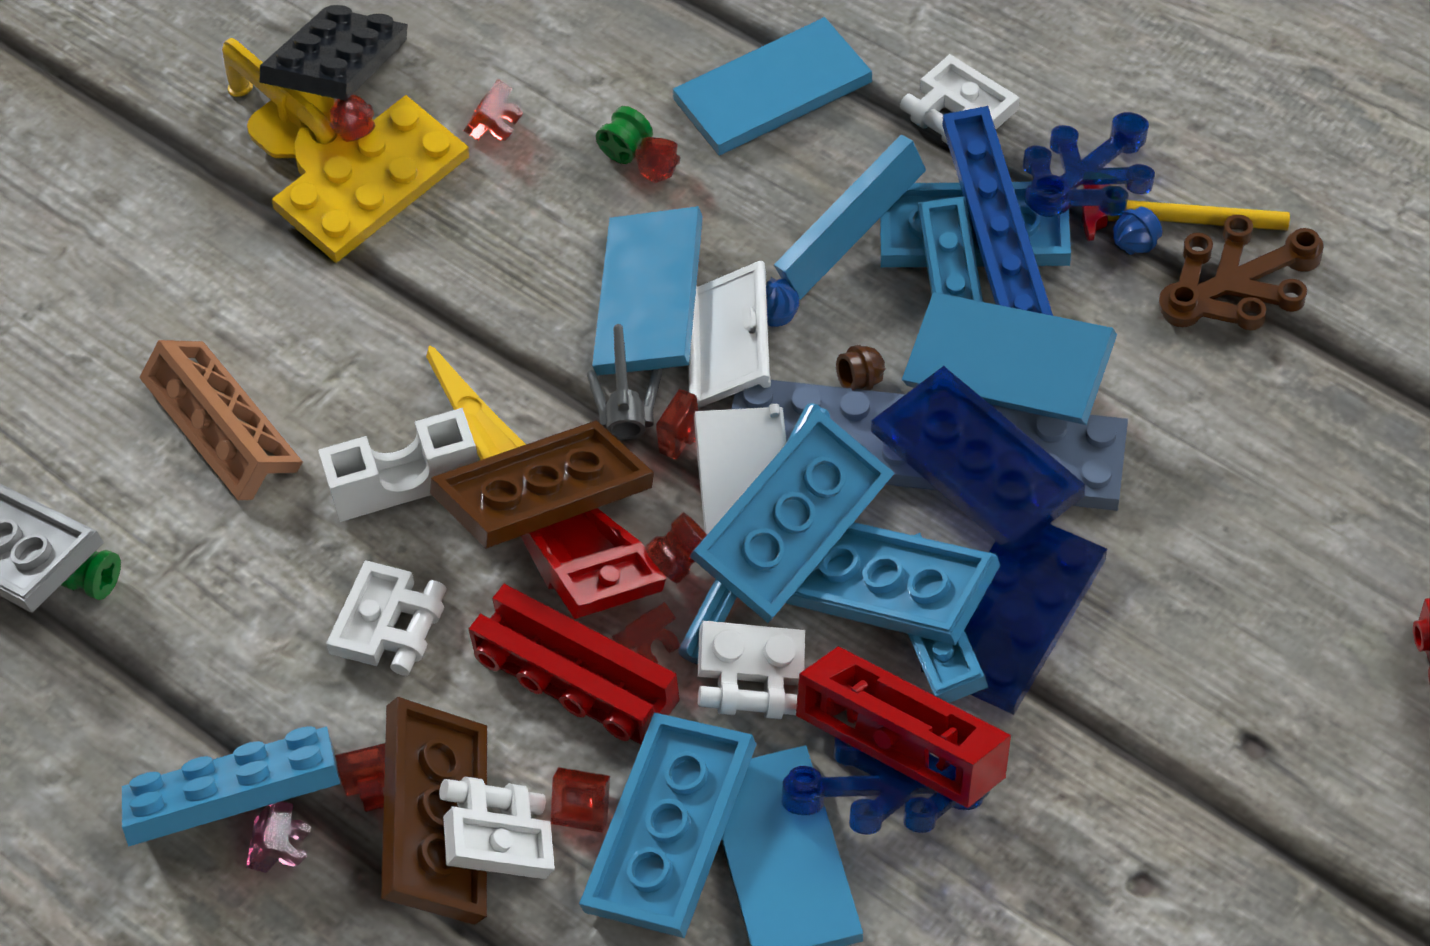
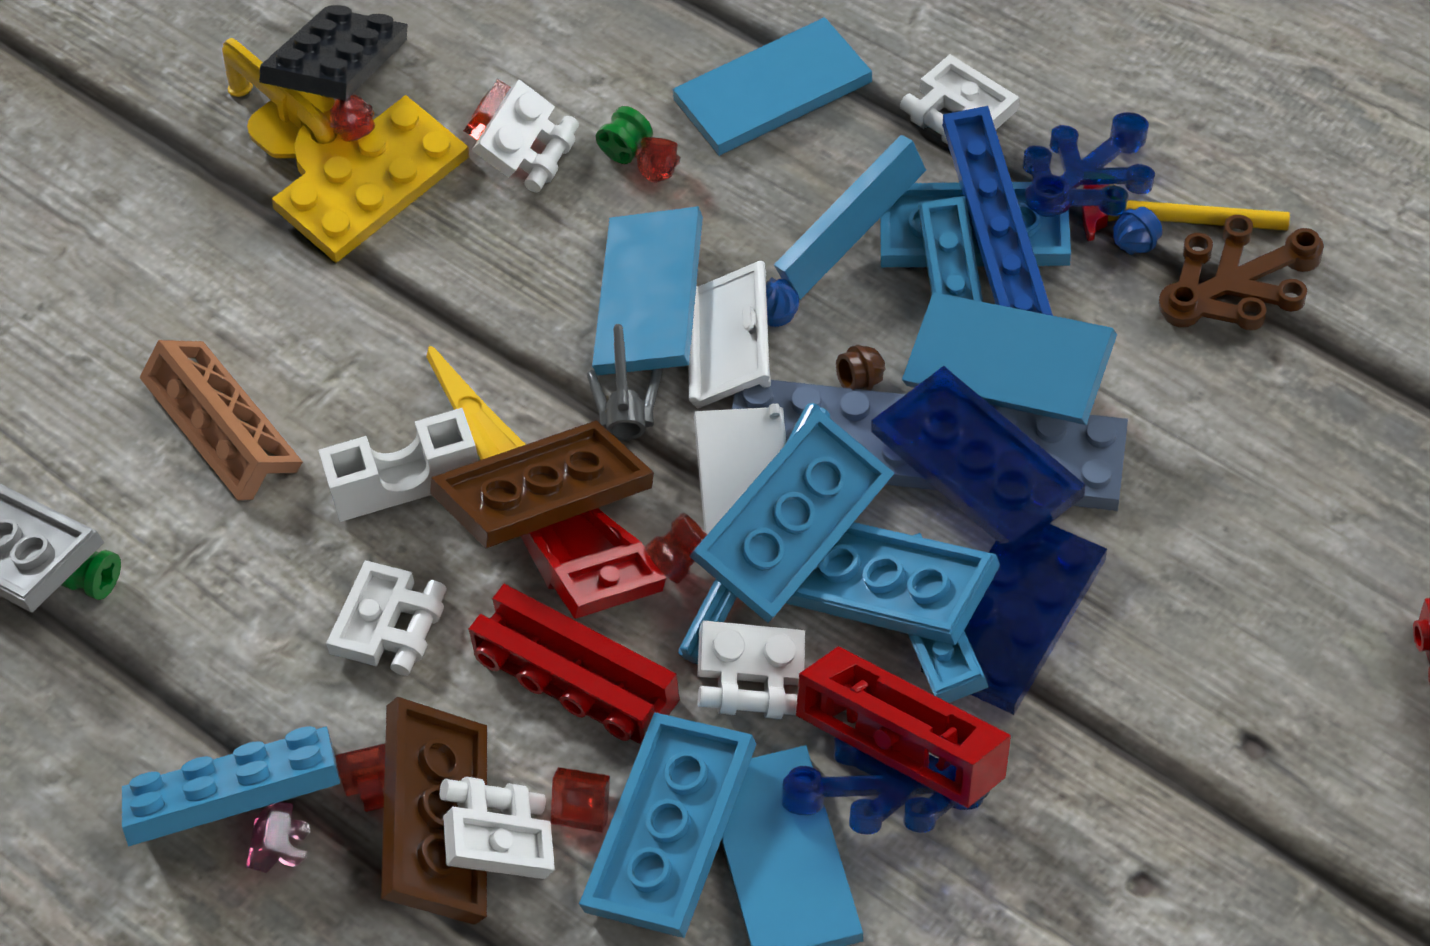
clear red tile [611,602,679,663] -> none
clear red plate [656,389,698,460] -> none
none -> white plate [472,80,579,193]

